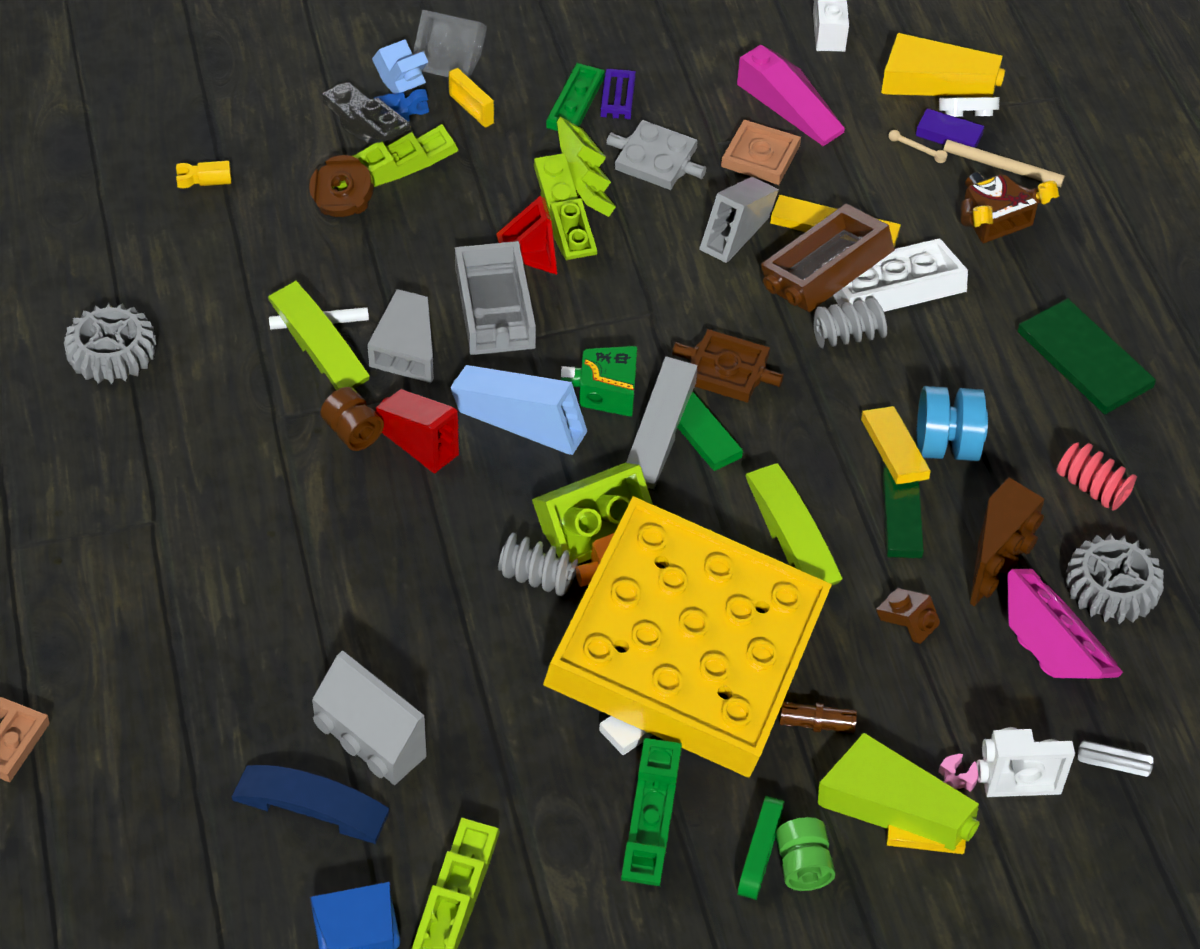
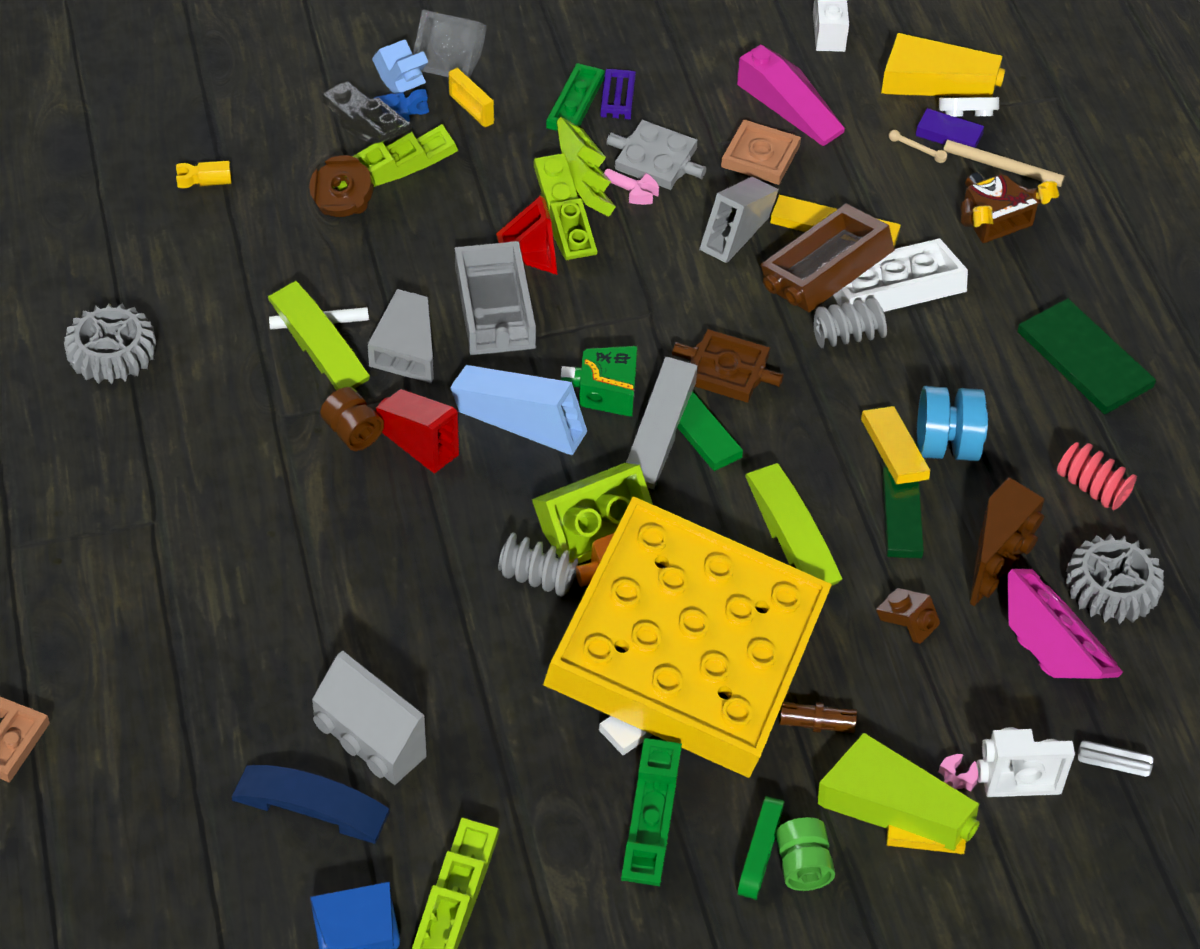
none -> bright pink bar [604,169,659,205]

